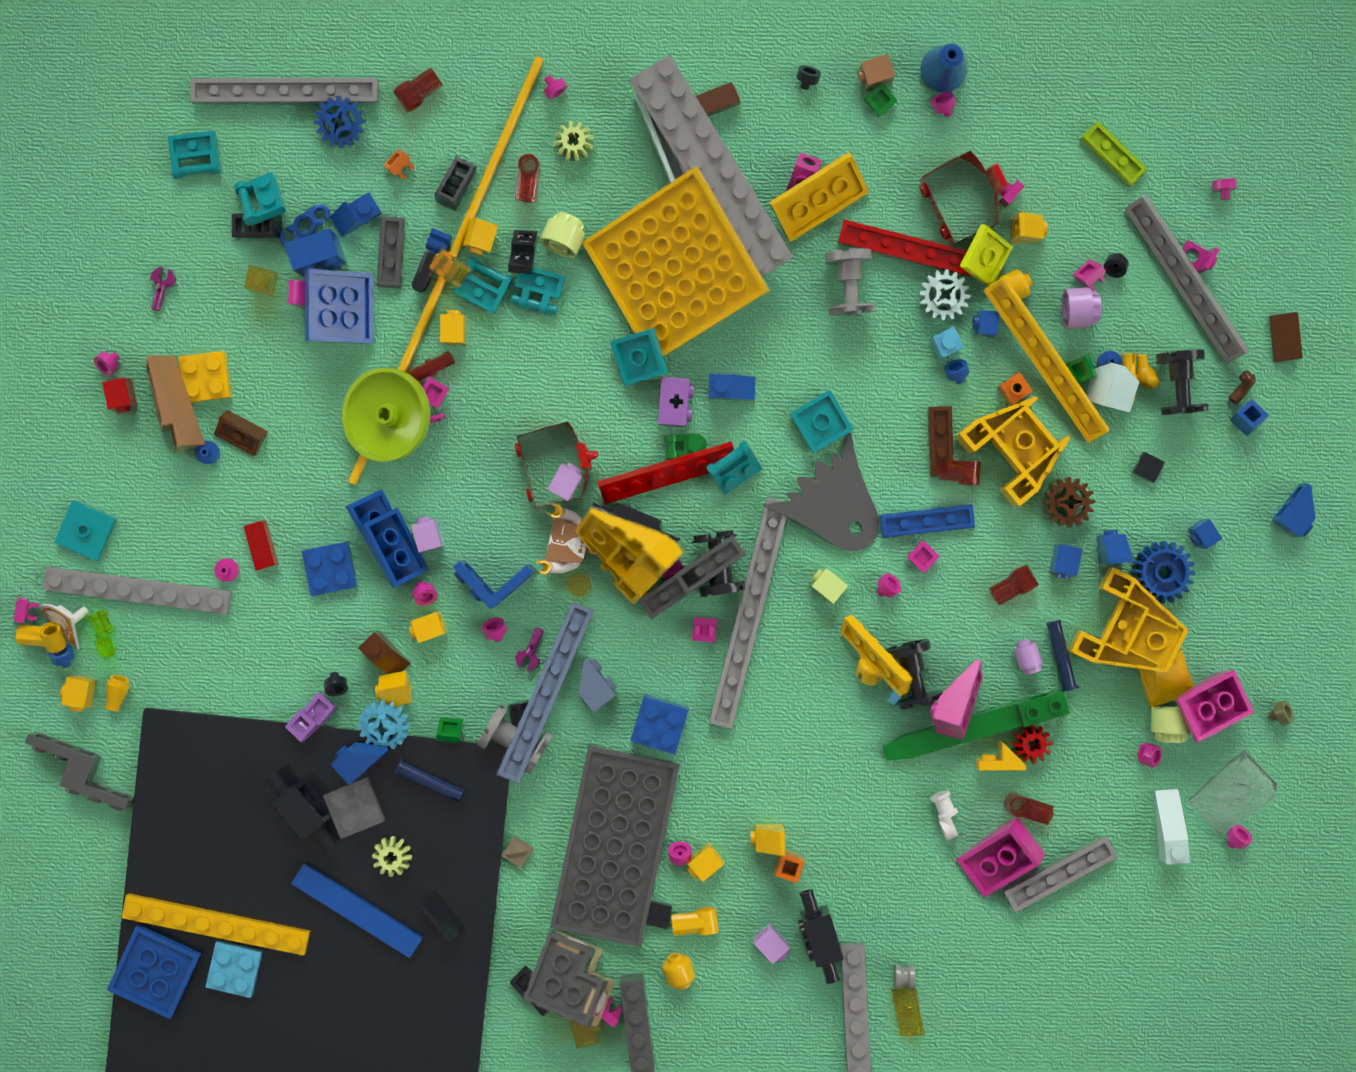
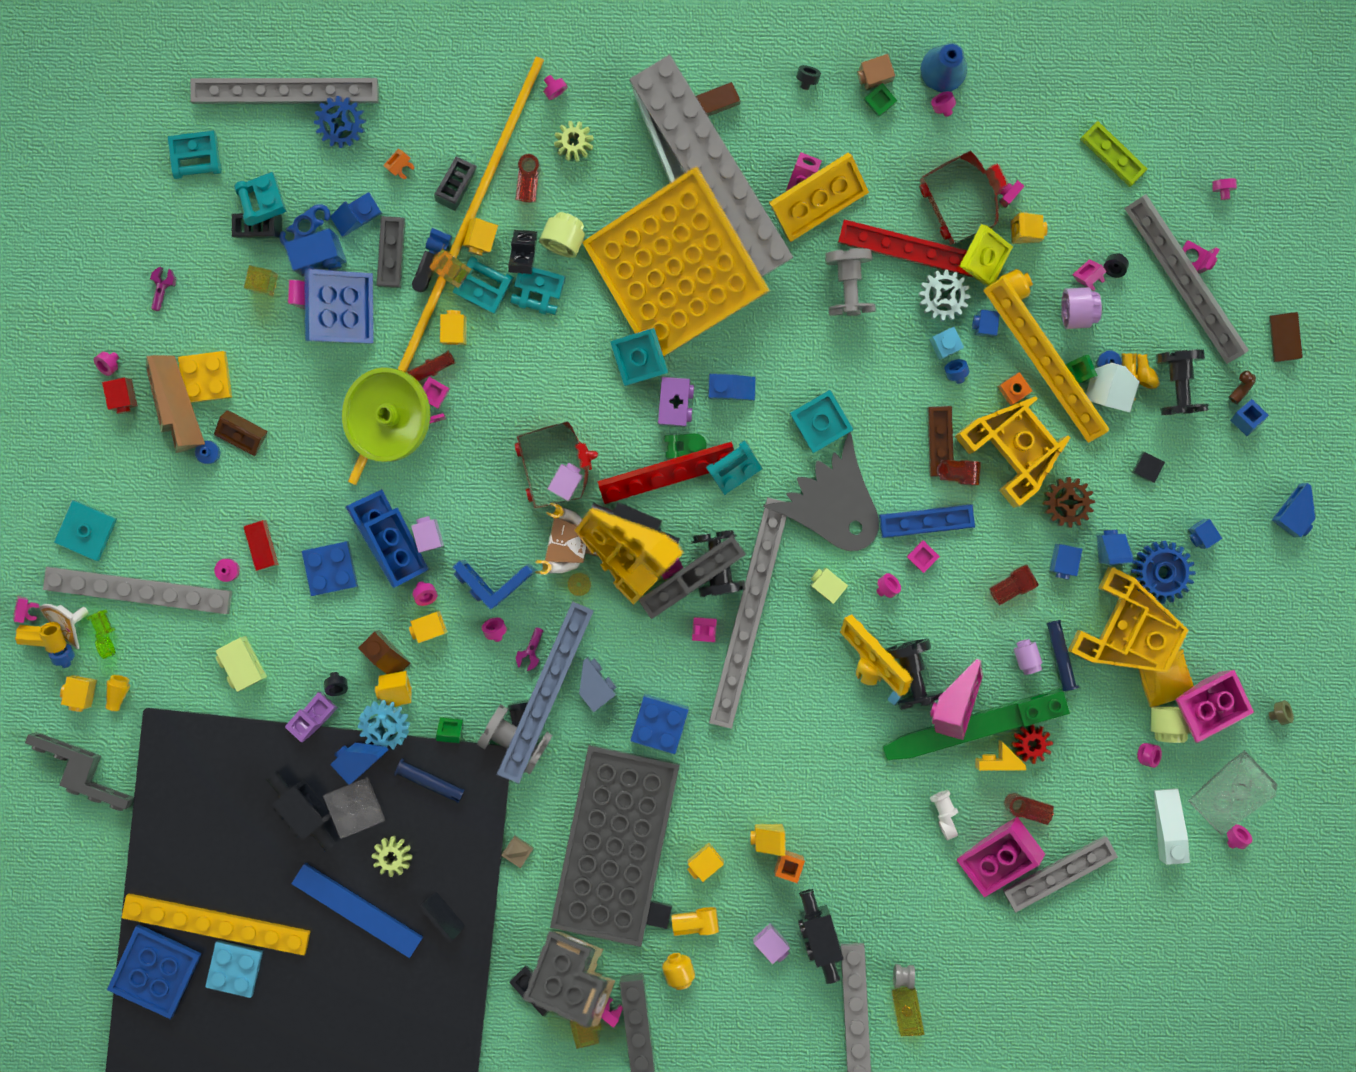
clear red piece [393,68,443,112] -> none
dark pink tile [668,841,692,866] -> none
none -> yellowish green brick [215,636,267,692]

